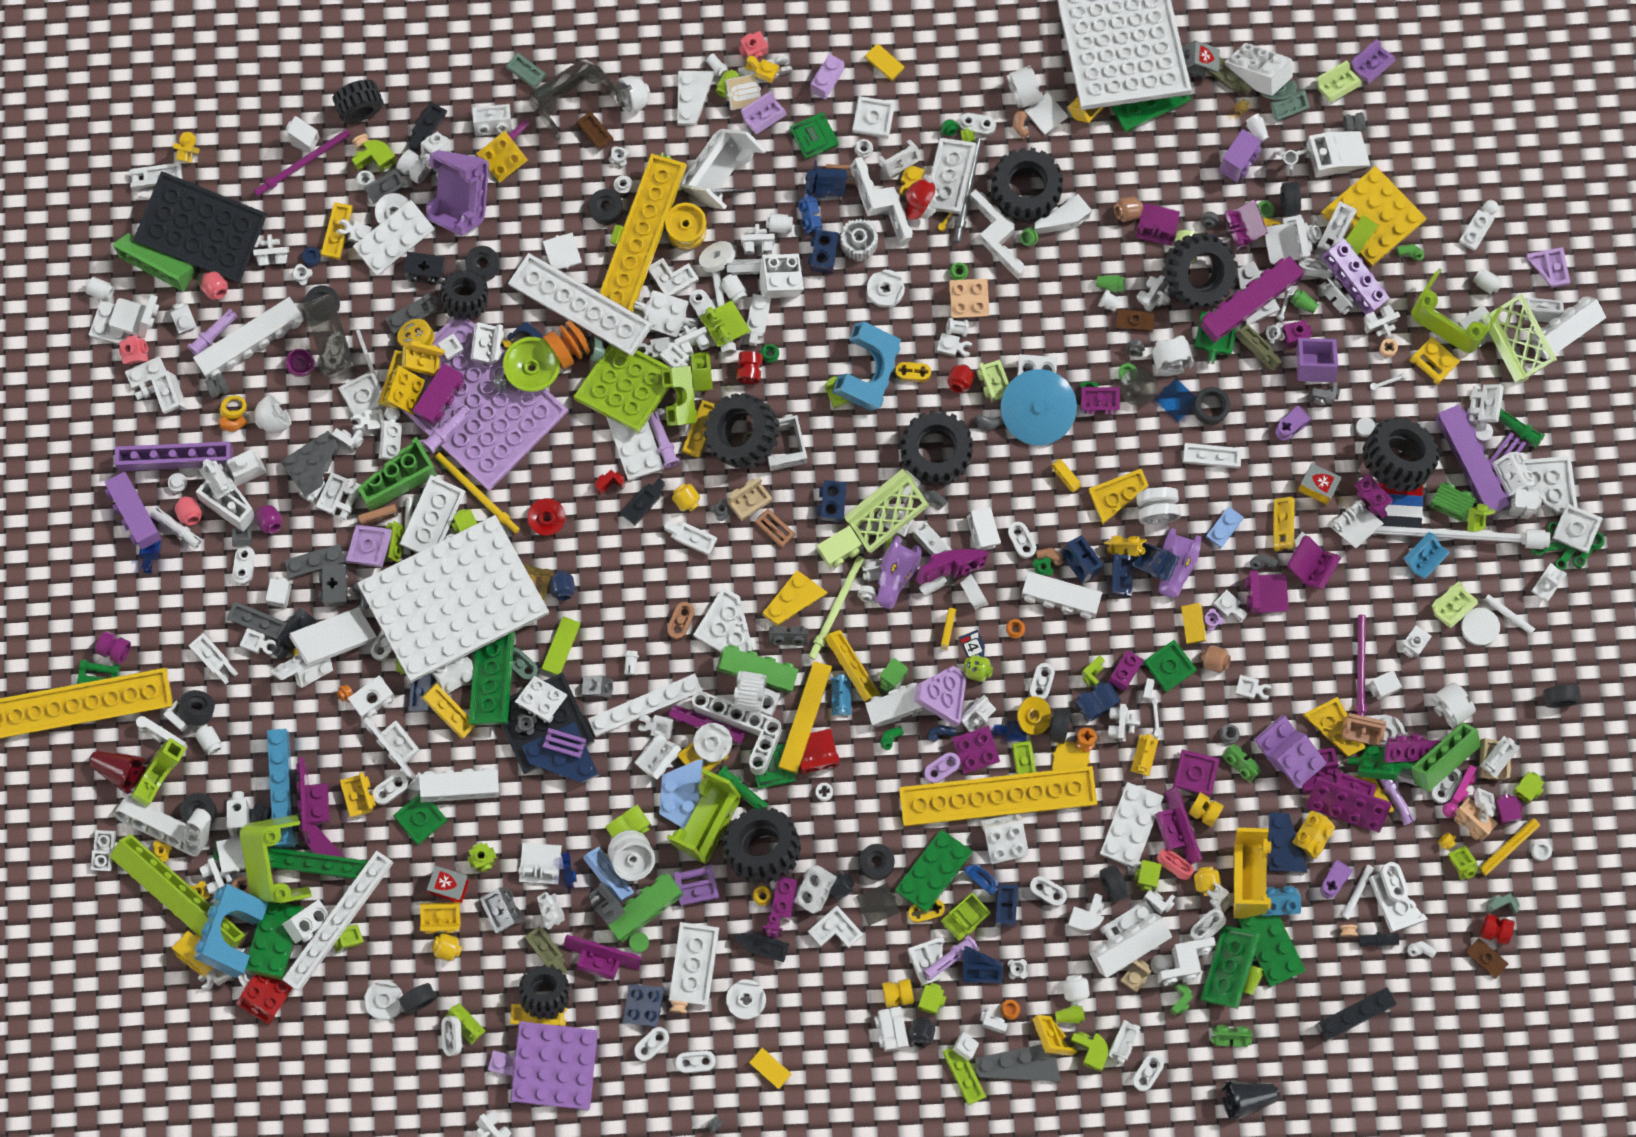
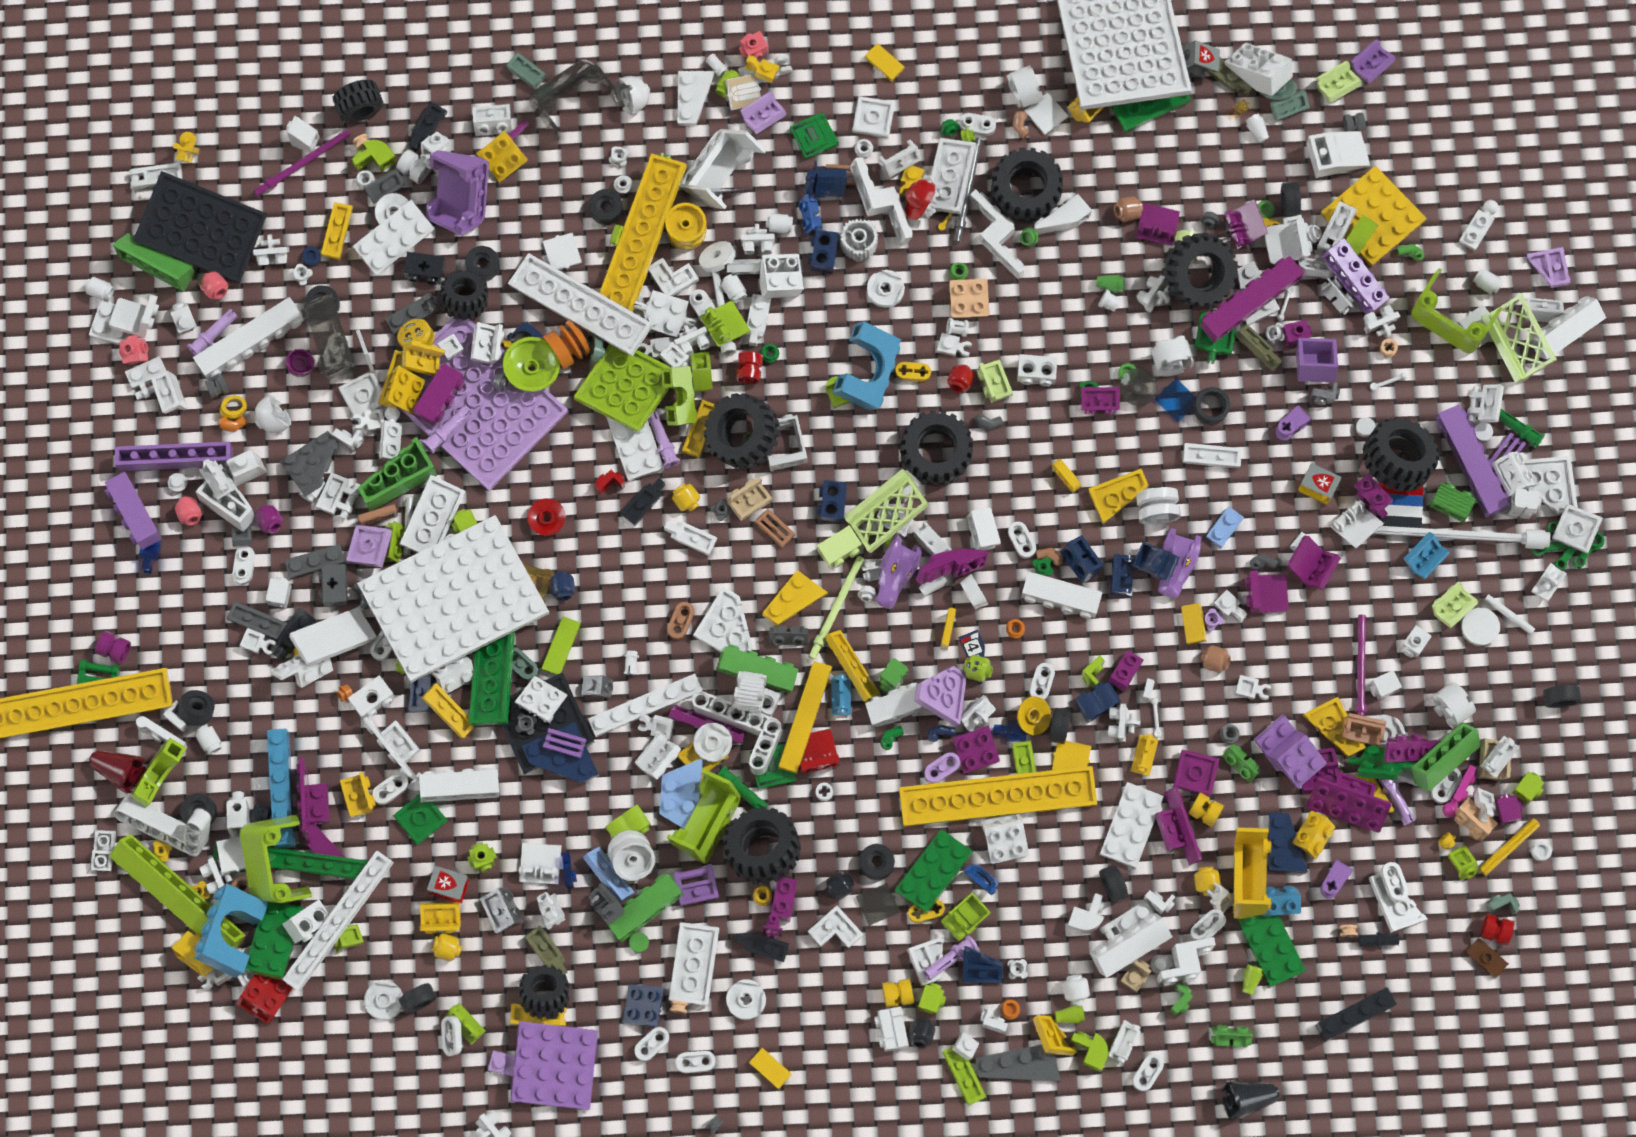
white pin [150,507,203,549] -> none
white hinge [189,633,238,684] -> none
white plate [336,219,372,243] -> none
yellow bar [435,452,520,534] -> none
magenta bracket [563,935,641,981] -> none
reddish brown plate [576,111,614,151] -> none
white brick [794,865,837,913] -> none
lavender brick [811,54,845,100] -> none
dark grey arm [919,490,948,509] -> none
dark blue brick [995,884,1018,928] -> none
dark azure dish [1001,369,1077,445] -> none
white plate [1030,876,1067,907] -> none
orange wheel [1075,728,1097,752] -> none
yellow hinge [1104,535,1147,556] -> none
reddish brown plate [1116,309,1155,332] -> none
flat silver plate [1125,339,1145,357] -> none
lime brick [1134,860,1162,892] -> none
green tile [1143,640,1197,693] -> none
coral plate [1157,849,1194,880] -> none
green plate [1200,925,1260,1009] -> none
medium lavender piece [1219,129,1262,183] -> none
yellow plate [1273,497,1296,552] -> none
white plant [1275,149,1307,177] -> none
bright green cone [1289,289,1319,314] -> none
white bar [1342,865,1374,920] -> none
white arm [1408,941,1437,958] -> none
yellow plate [1409,337,1460,385] -> none
lime bracket [1467,504,1495,532] -> none

